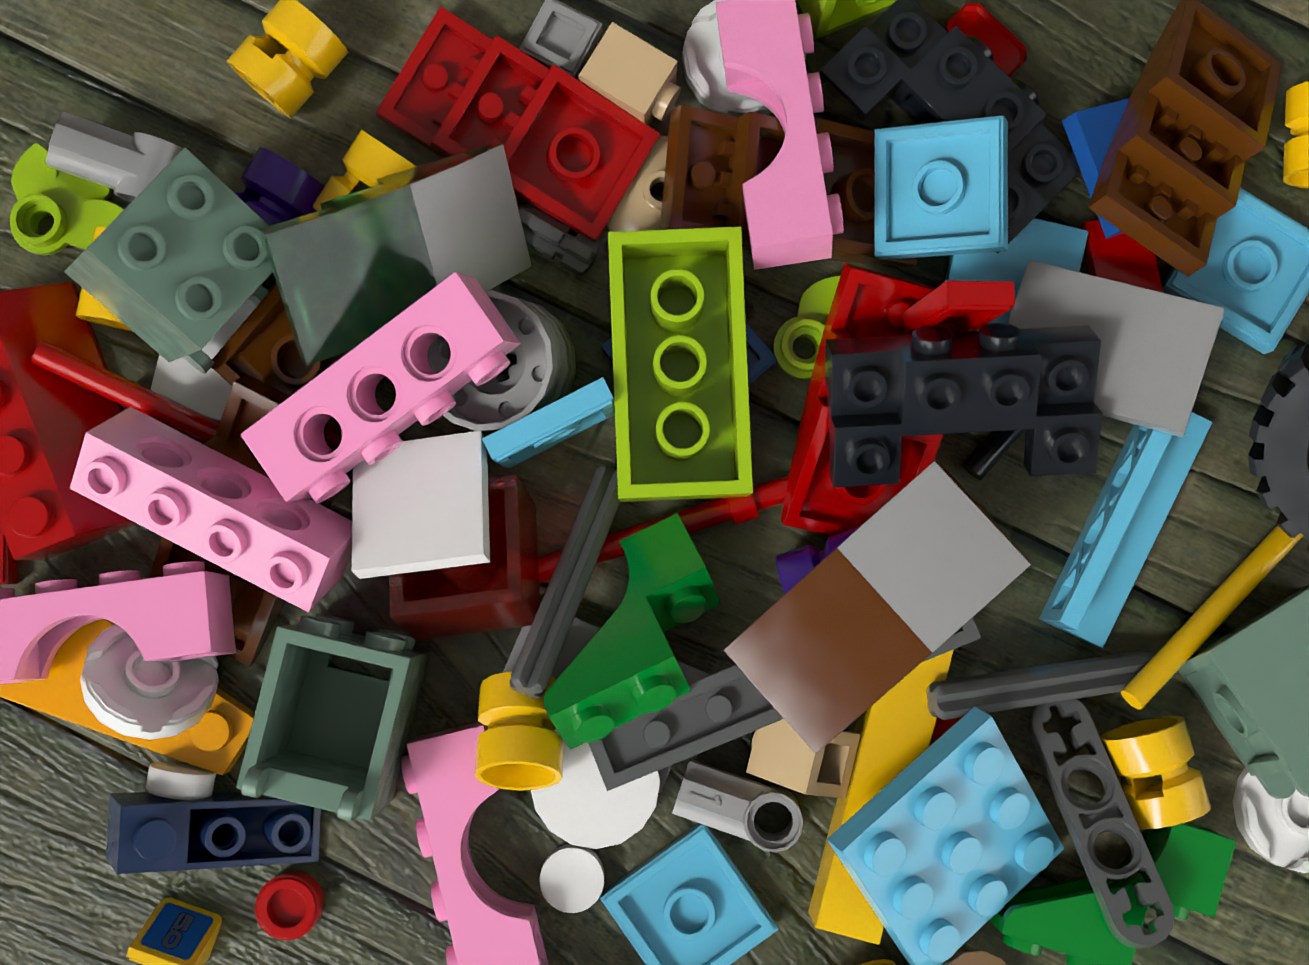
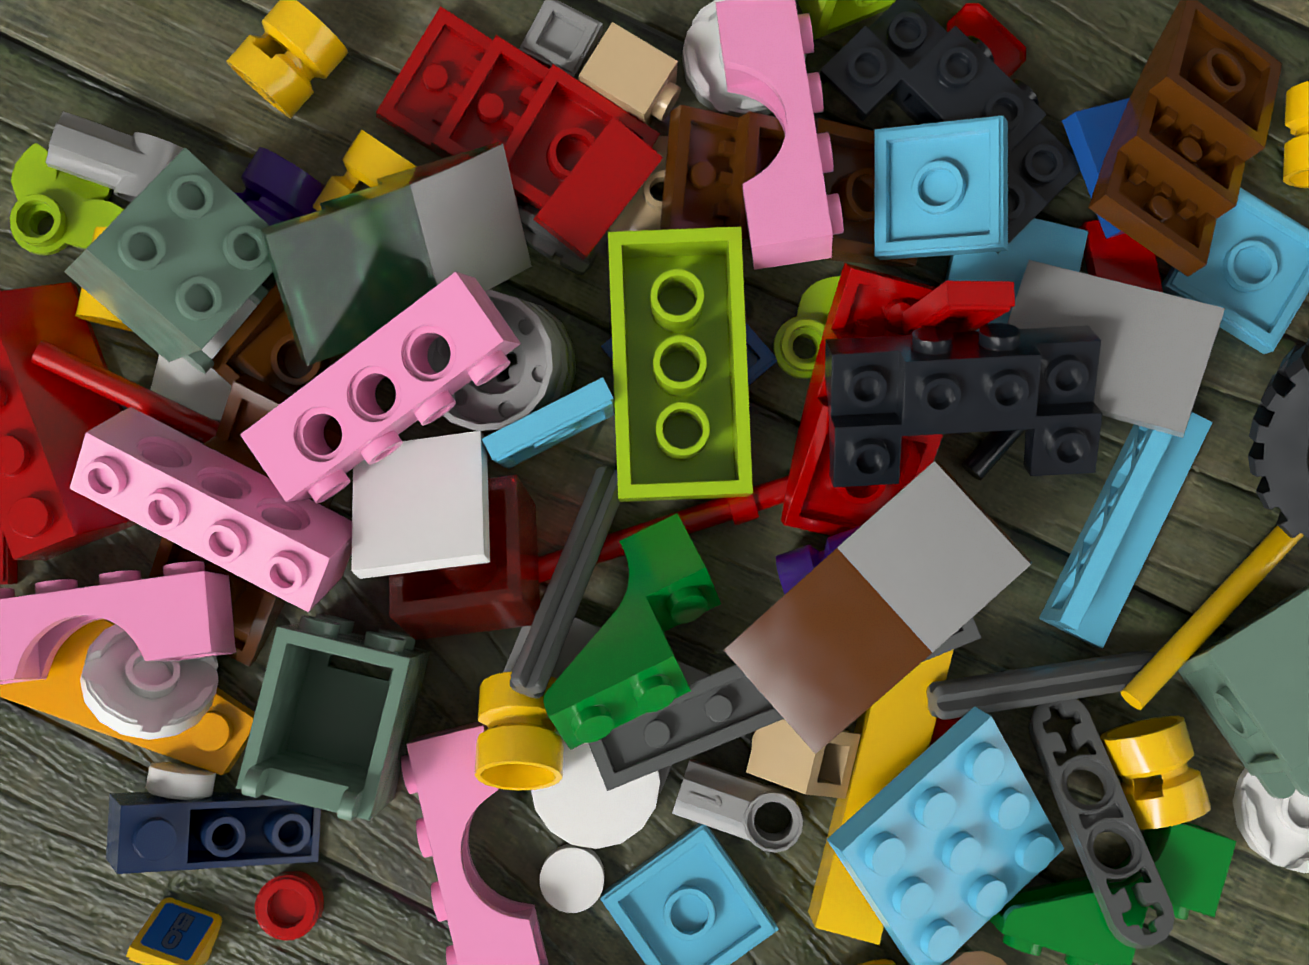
none -> red tile [533,116,663,260]

